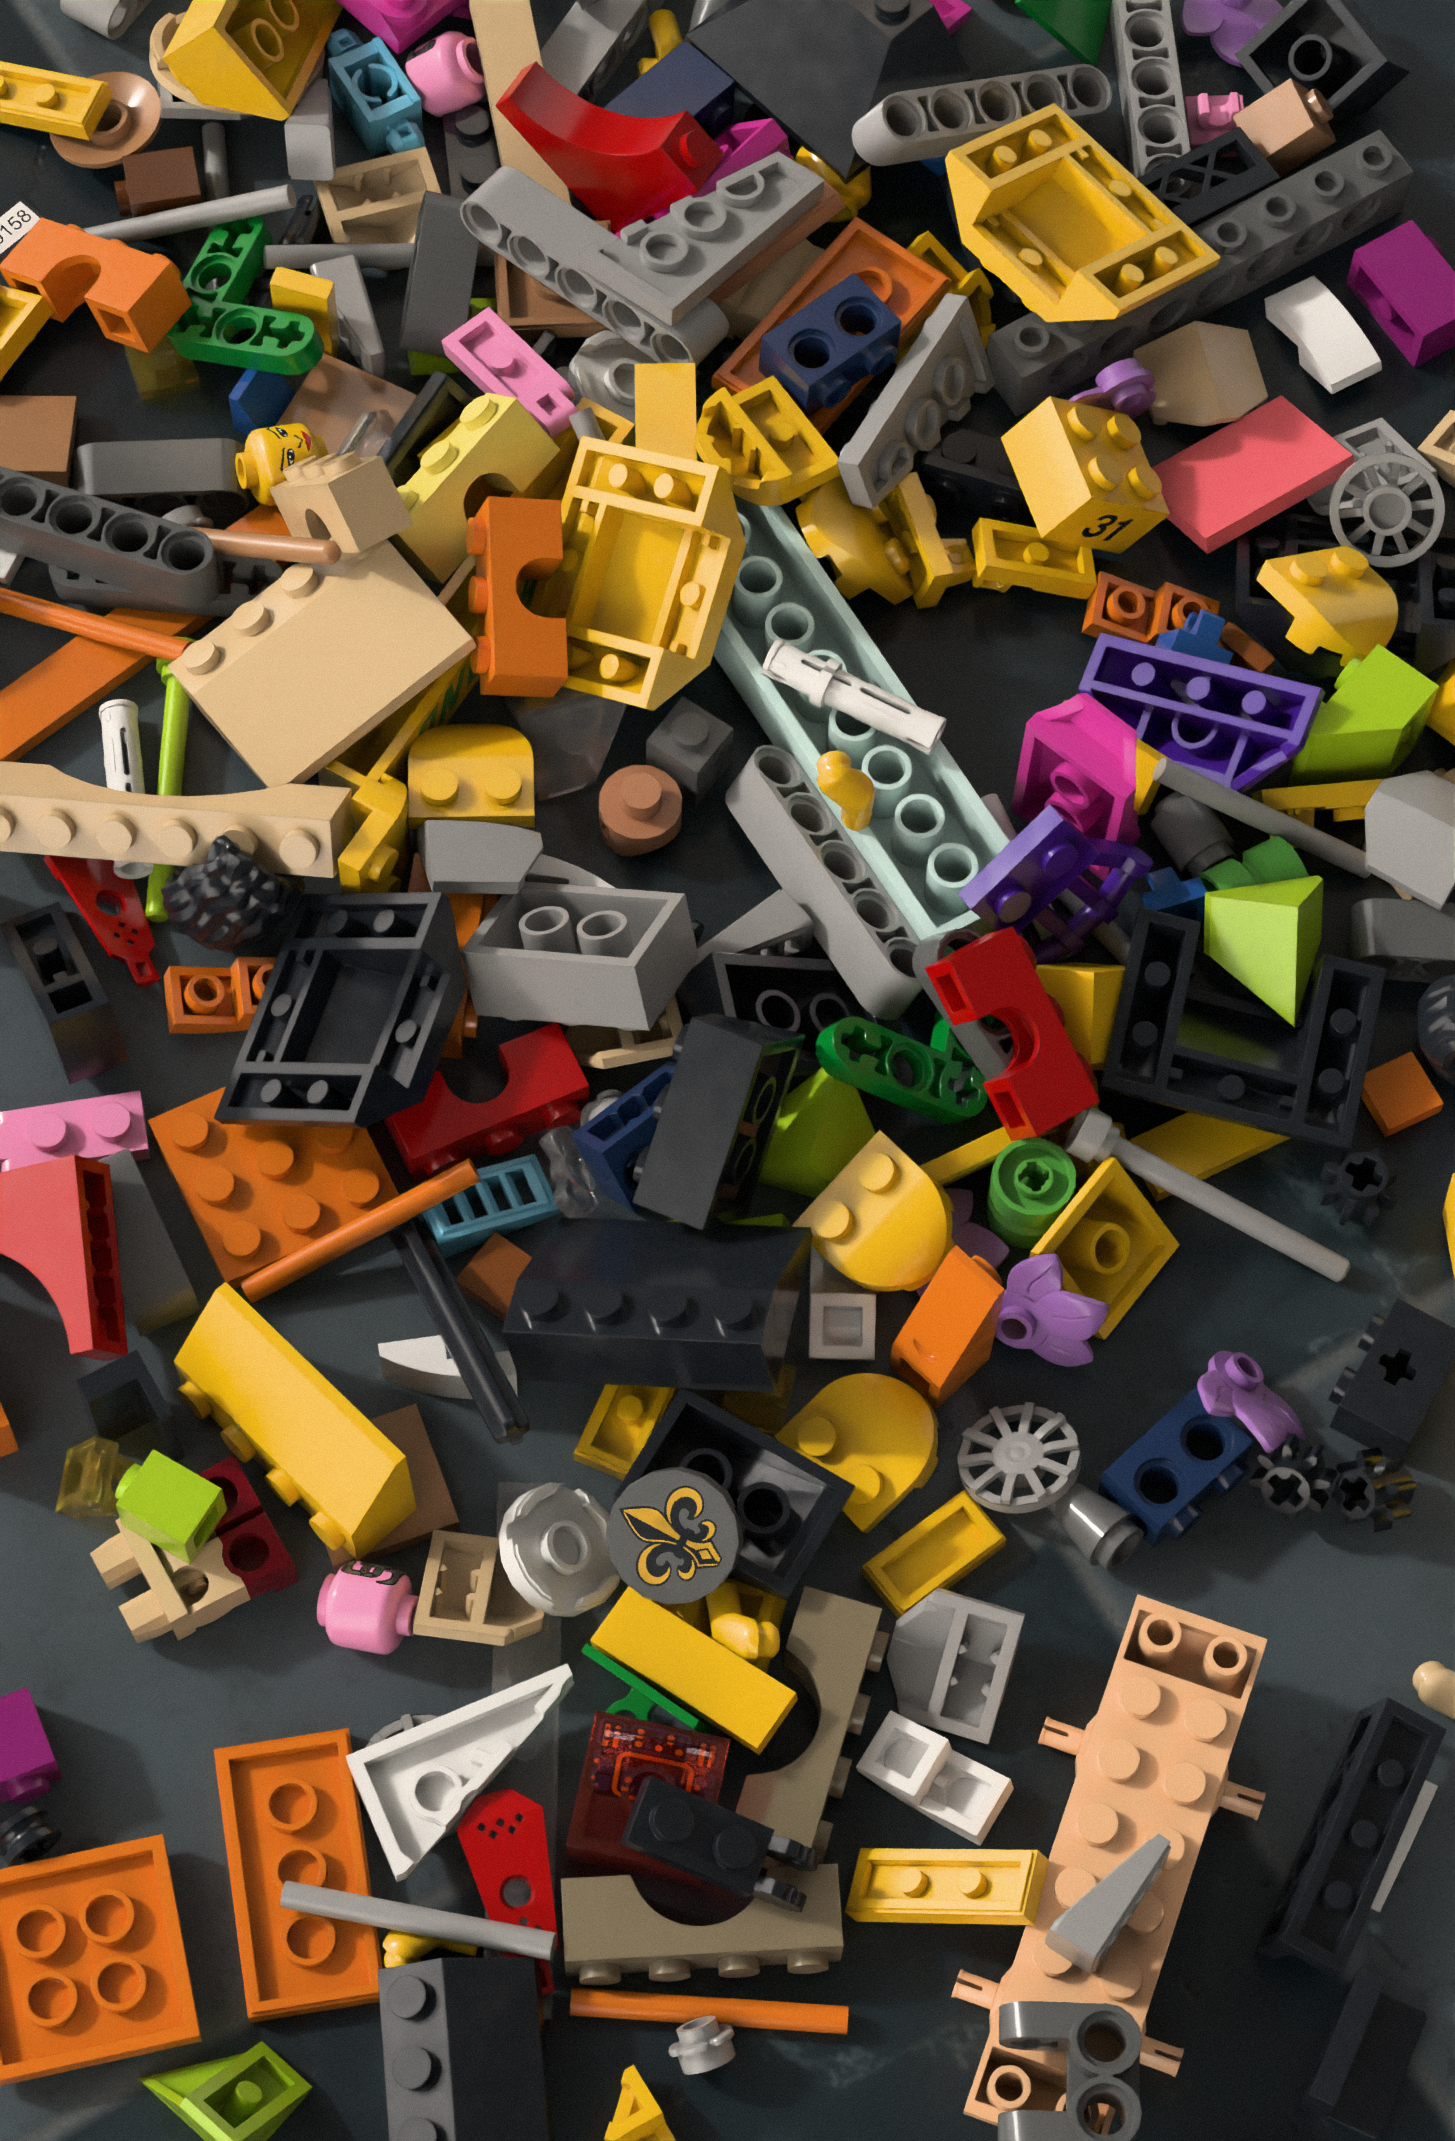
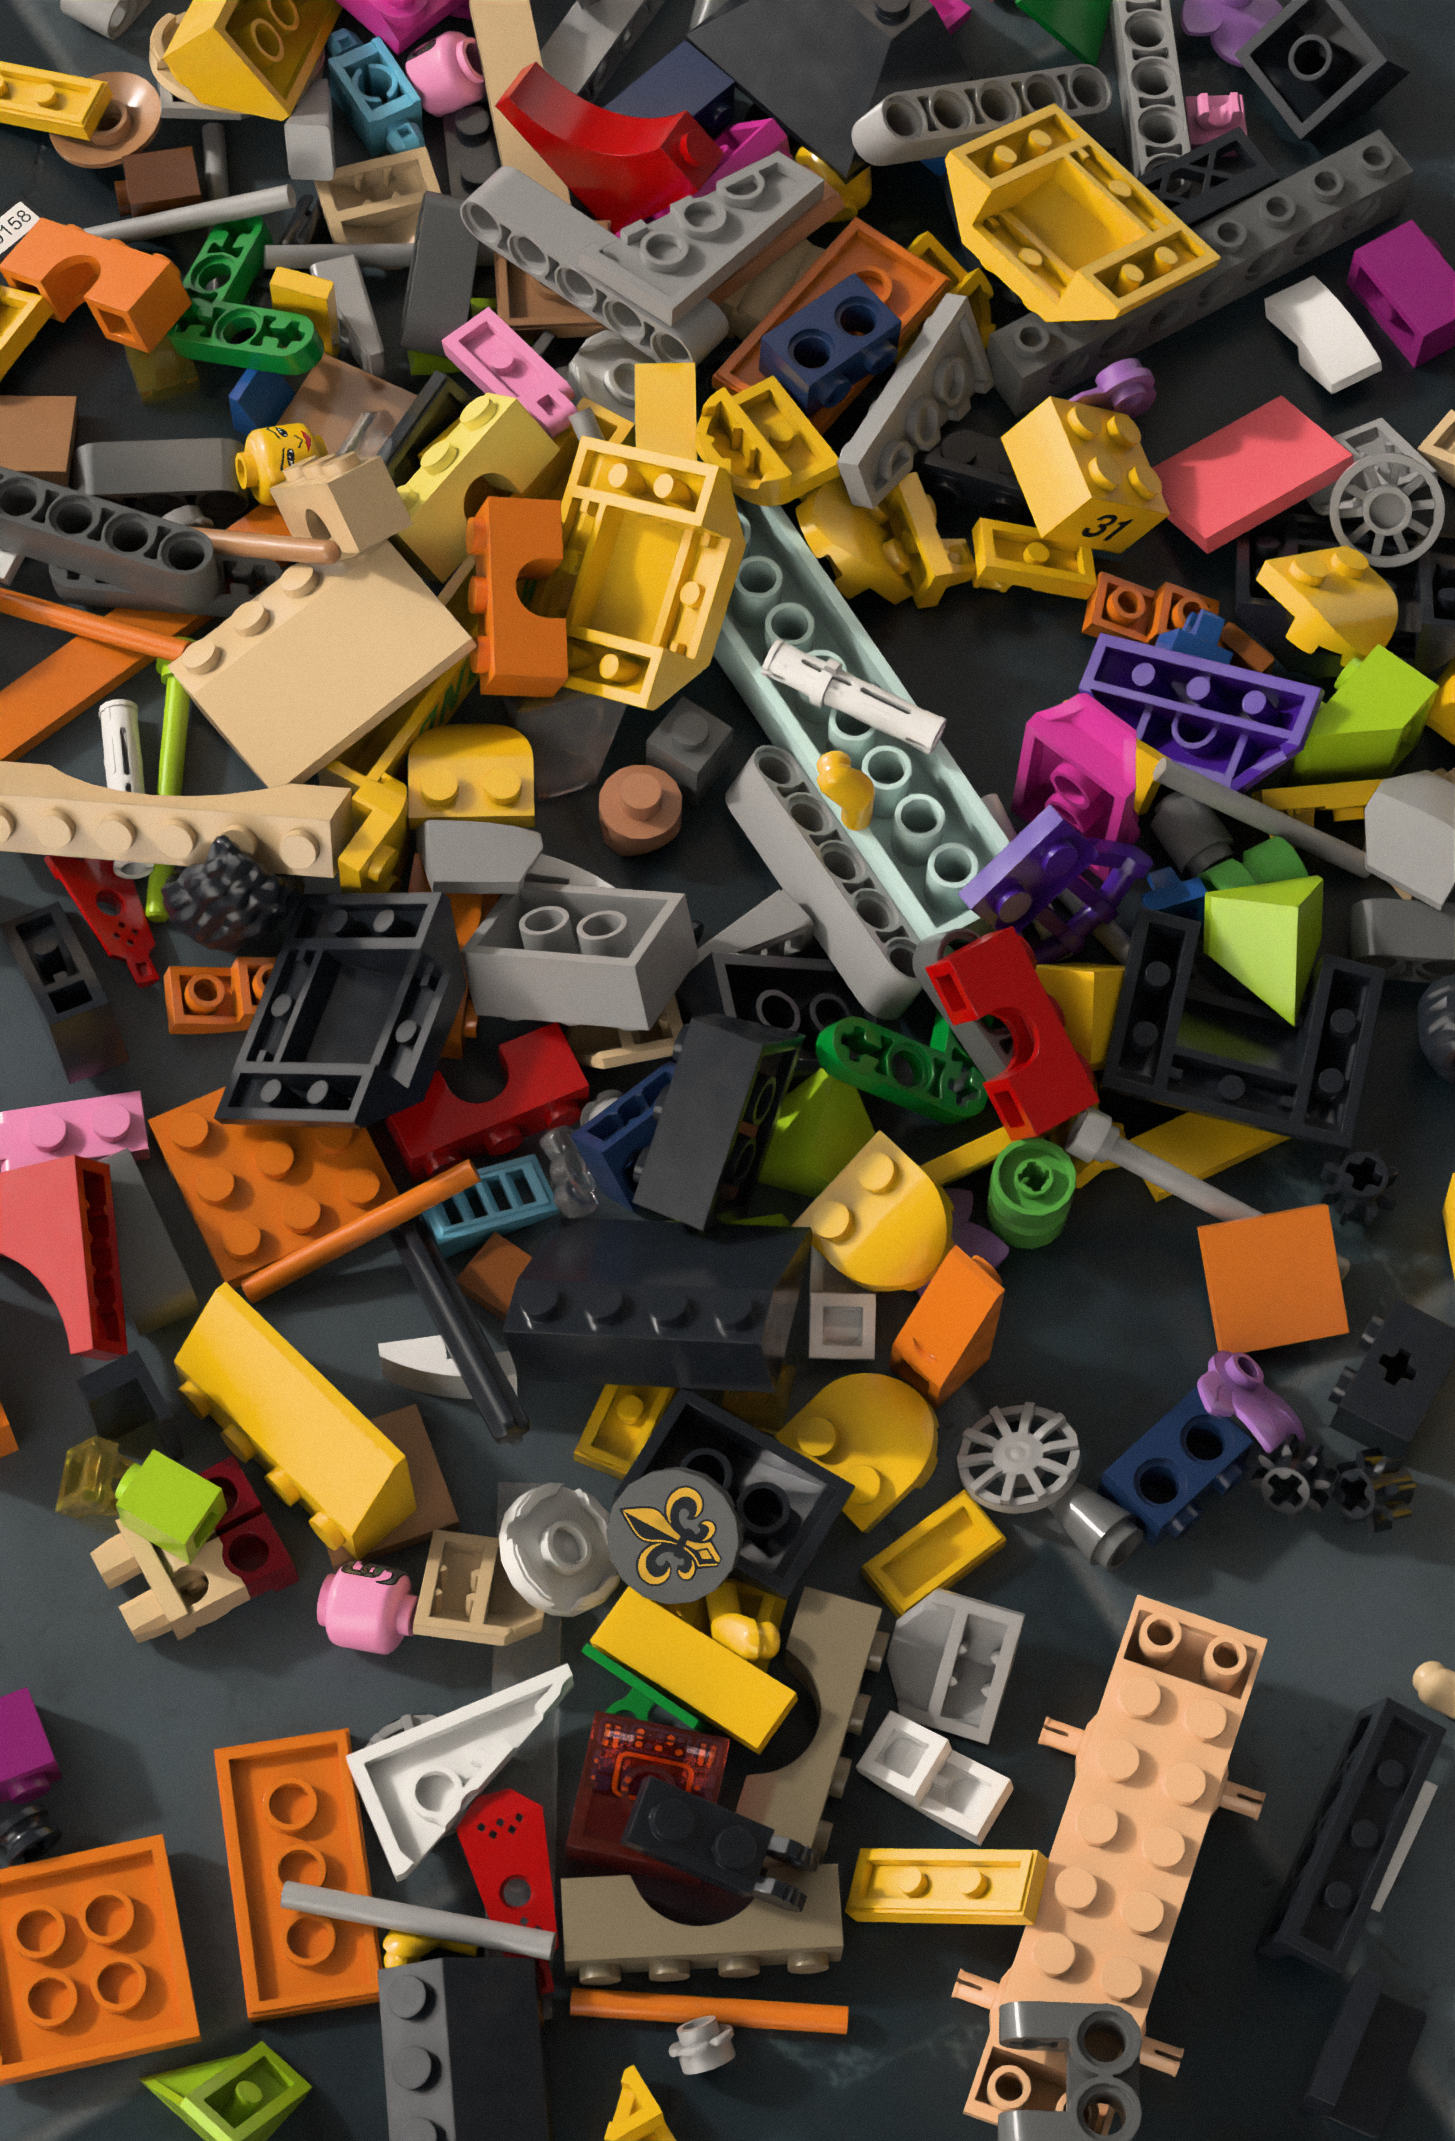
yellow arm [637,9,683,78] -> none
medium lavender plate [995,1254,1109,1367] -> none
yellow slope [1029,1157,1180,1340] -> none
light grey slope [1045,1833,1171,1974] -> none
tan slope [1133,321,1268,427] -> none
brick [1232,78,1337,178] -> none
orange tile [1361,1051,1444,1138] -> none
none -> orange tile [1197,1203,1349,1354]

